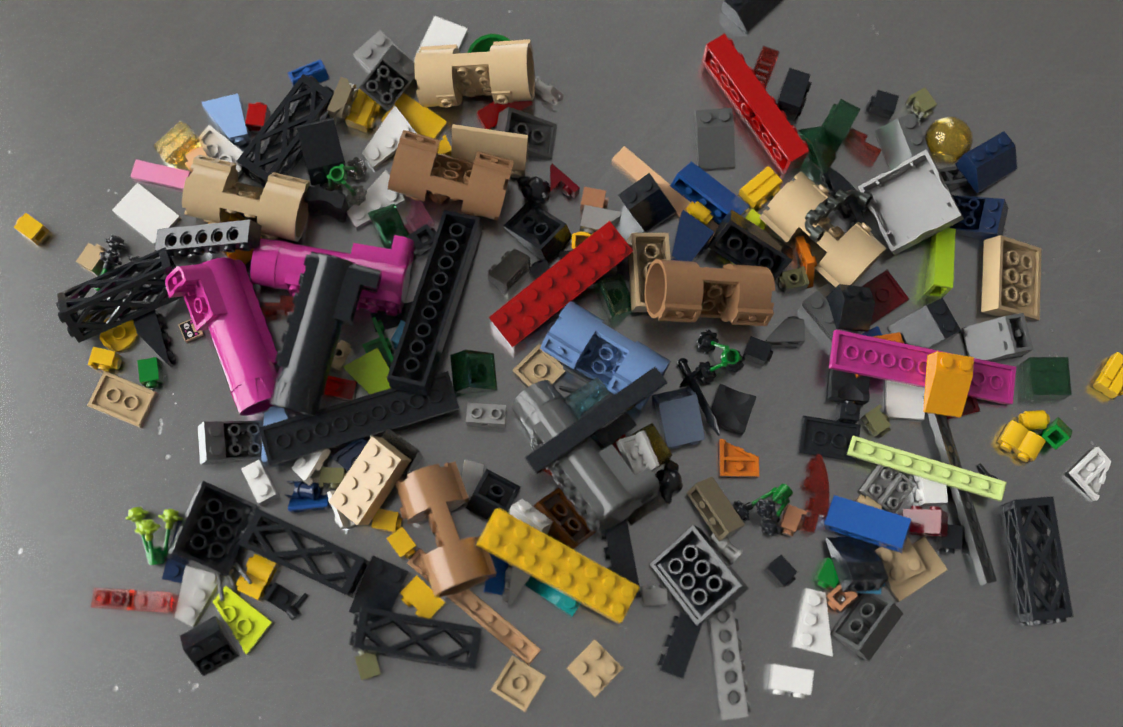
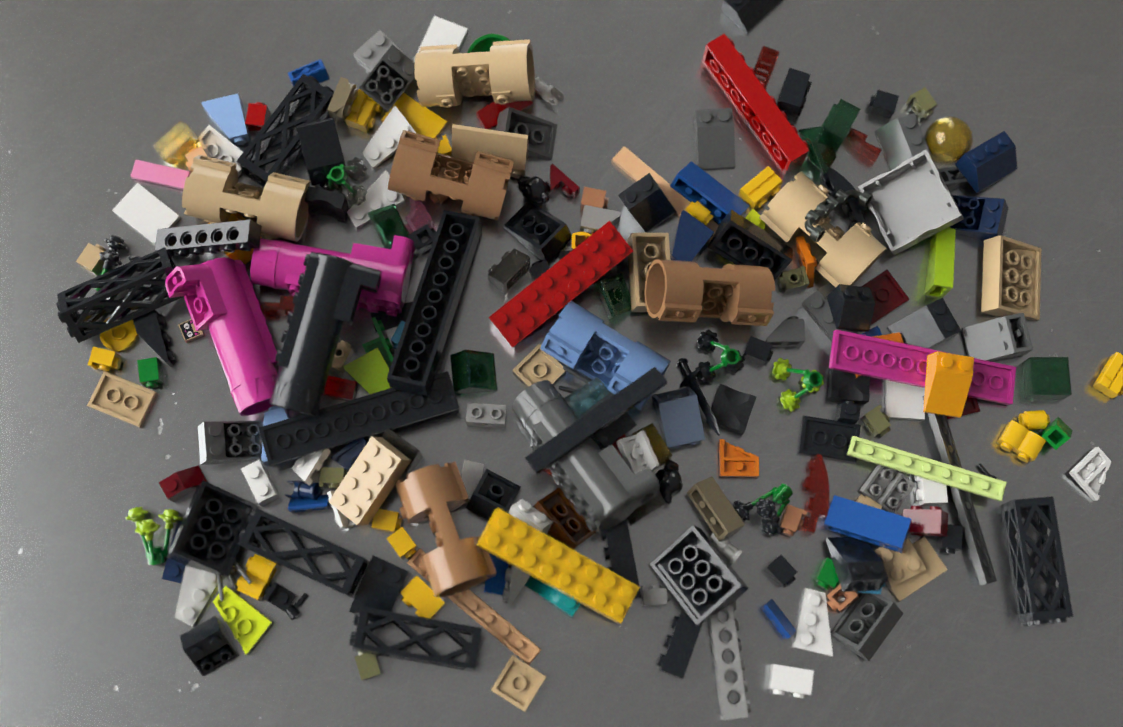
yellow brick [14,213,49,245] -> none
clear red slope [91,588,174,613] -> none
tan plate [567,640,623,697] -> none
none -> dark red slope [159,465,208,502]
none -> blue slope [761,599,796,639]
none -> lime plant [772,358,824,412]

